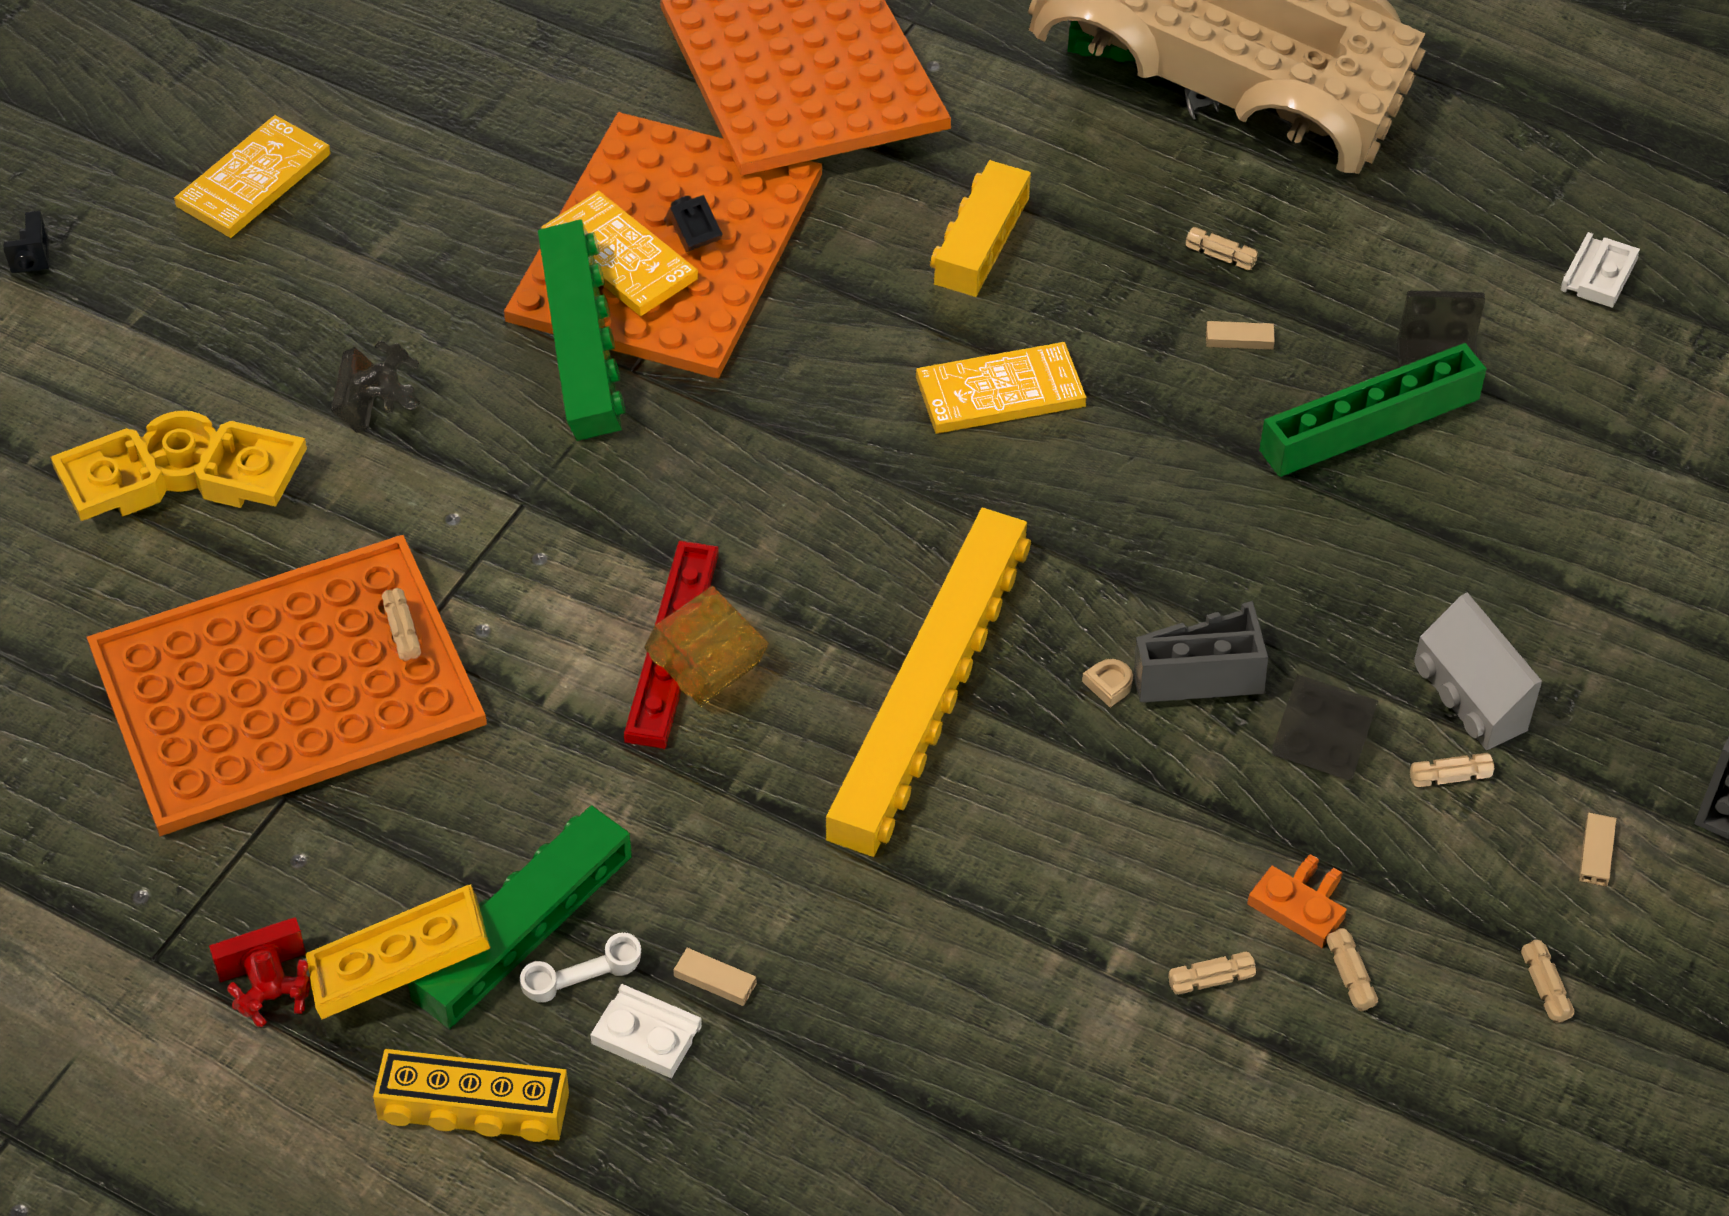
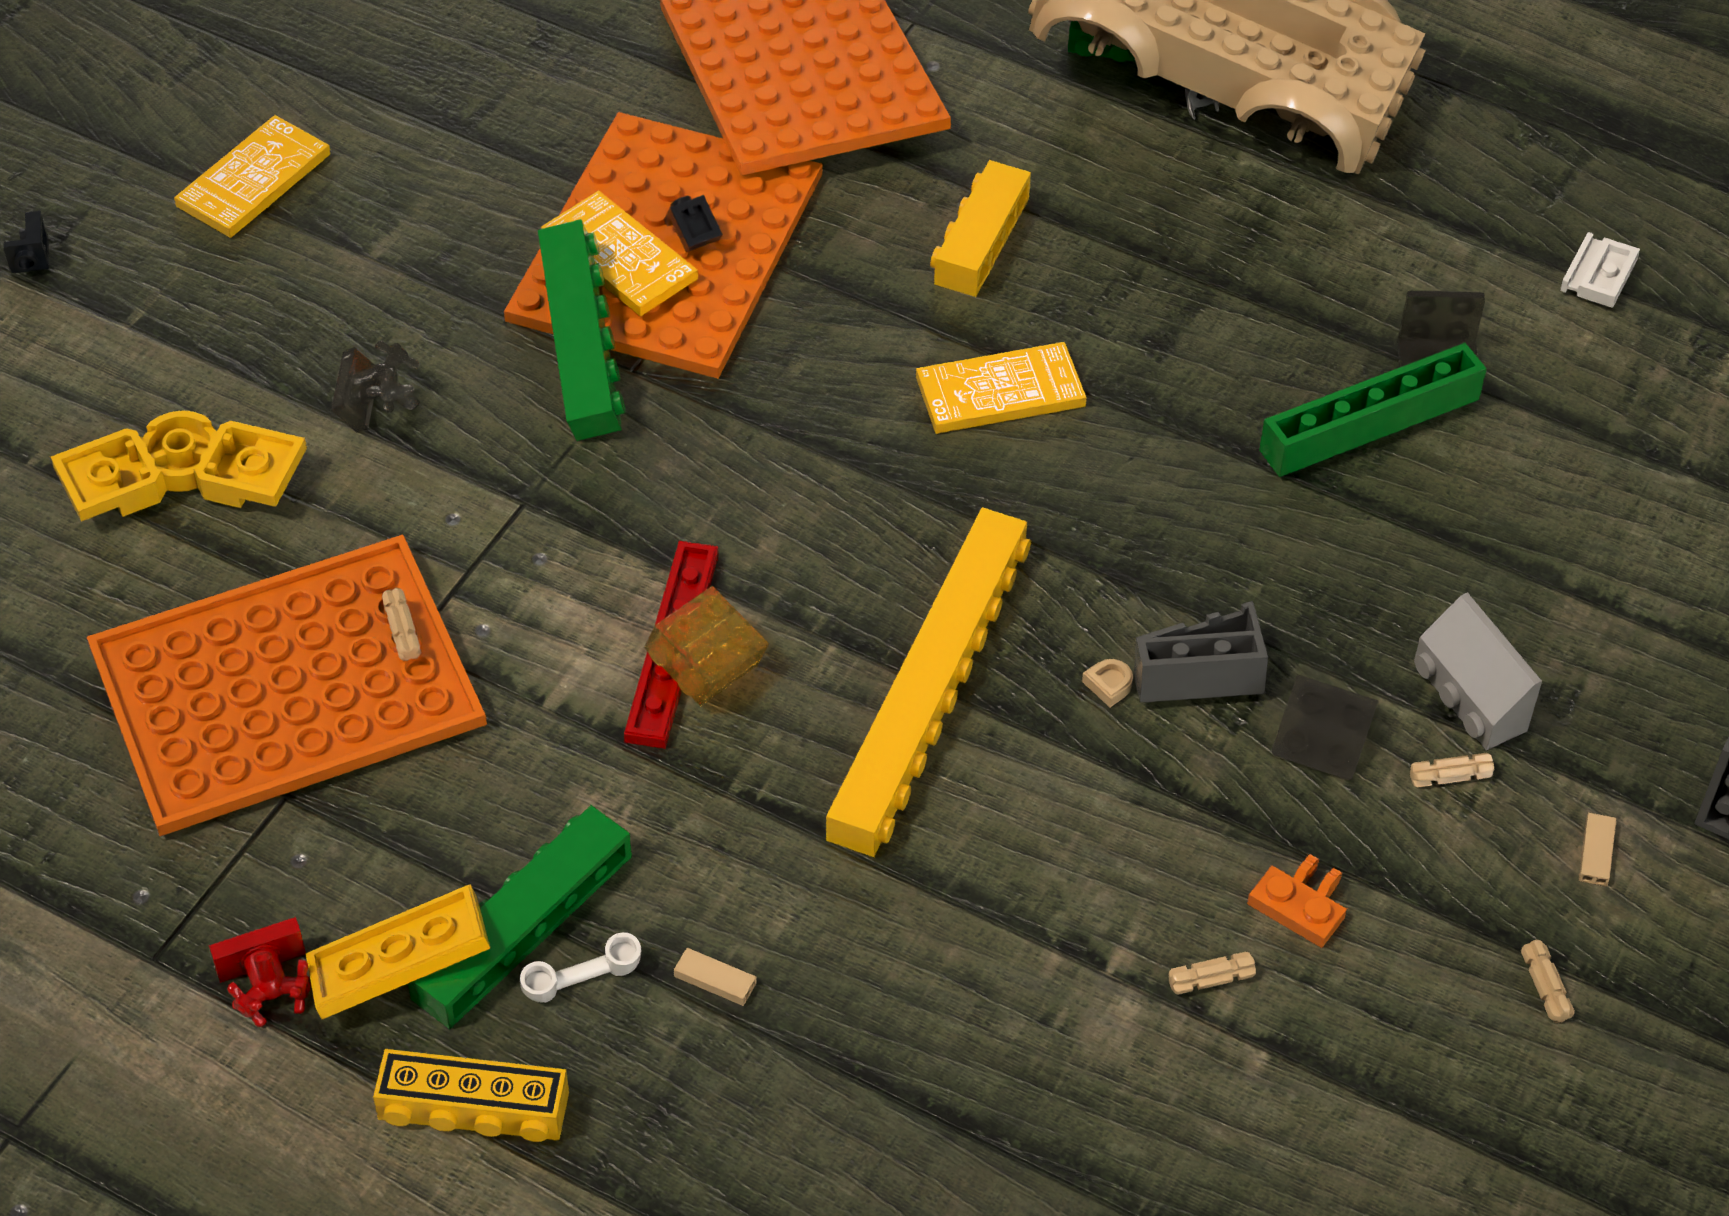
white plate [590,984,702,1079] -> none
tan axle [1186,227,1258,271] -> none
tan piece [1206,321,1275,350] -> none
tan axle [1326,928,1378,1011] -> none

